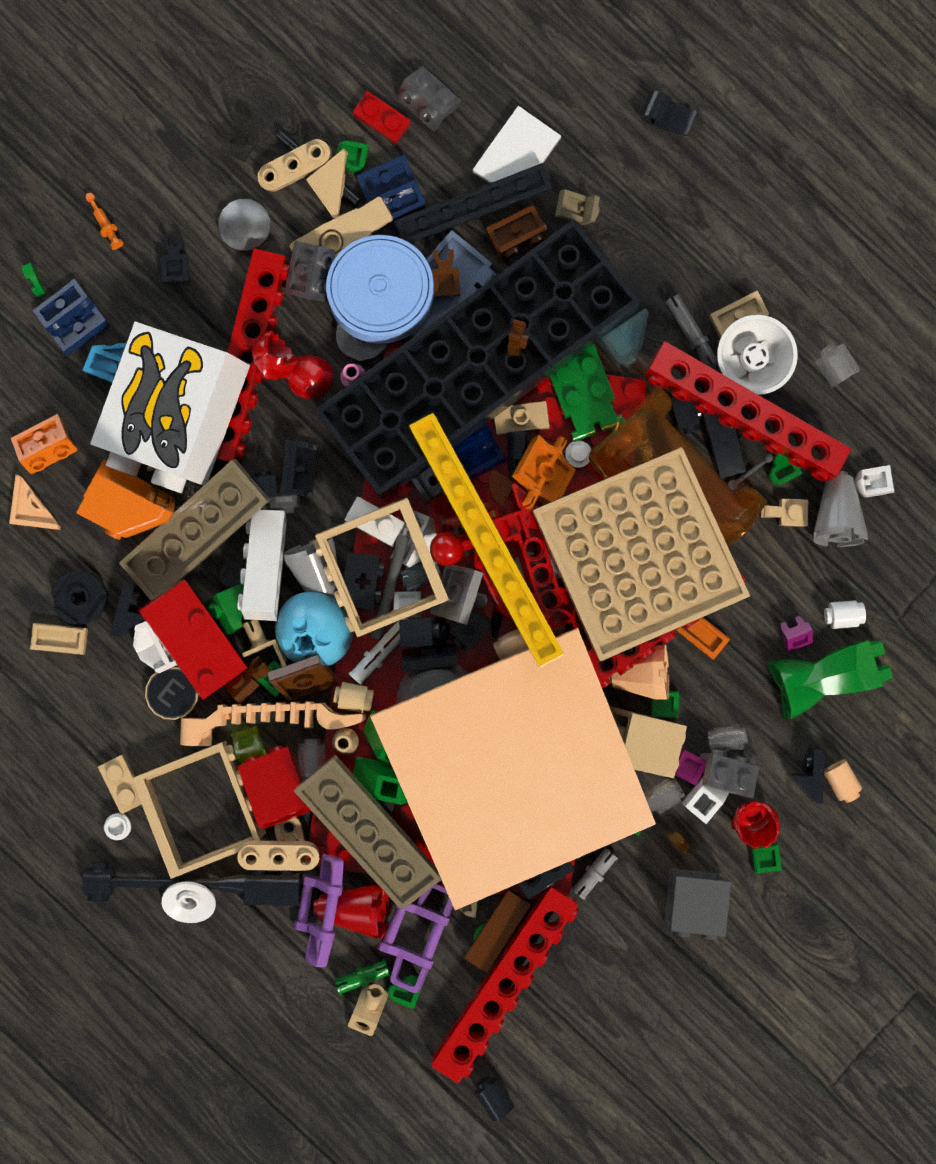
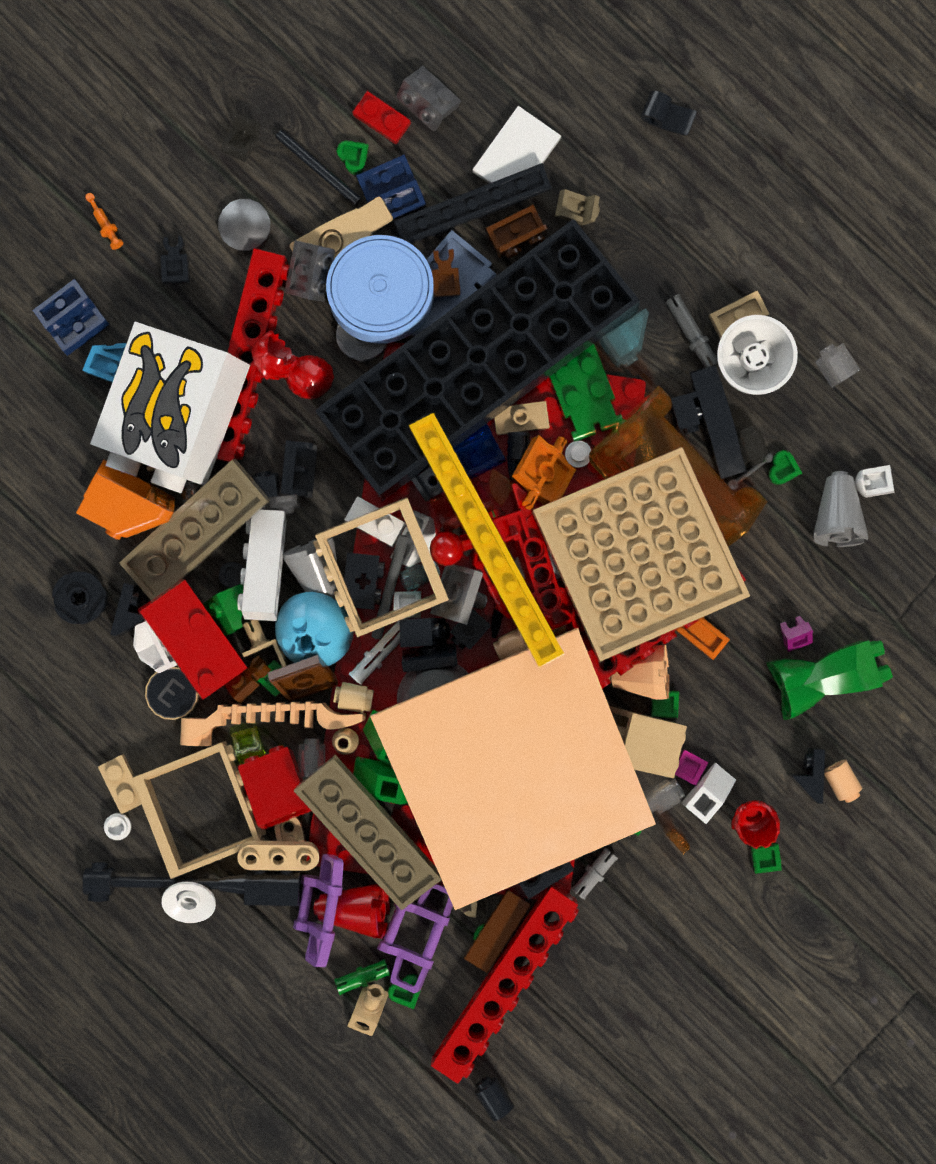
light nougat tile [9,475,61,530] -> none
orange bracket [11,414,77,474] -> none
green tile [22,263,46,296] -> none
tan tile [30,623,88,655] -> none
tan plate [258,139,332,192] -> none
tan tile [306,149,348,219] -> none
bright pink cone [340,364,366,387] -> none
reddish brown plate [508,319,530,357] -> none
red brick [644,341,851,481] -> none
dark grey brick [664,868,731,940] -> none
flat silver bracket [700,749,759,798] -> none
clear brick [707,723,748,752] -> none
tan plate [760,499,808,527] -> none
white brick [824,600,866,629] -> none

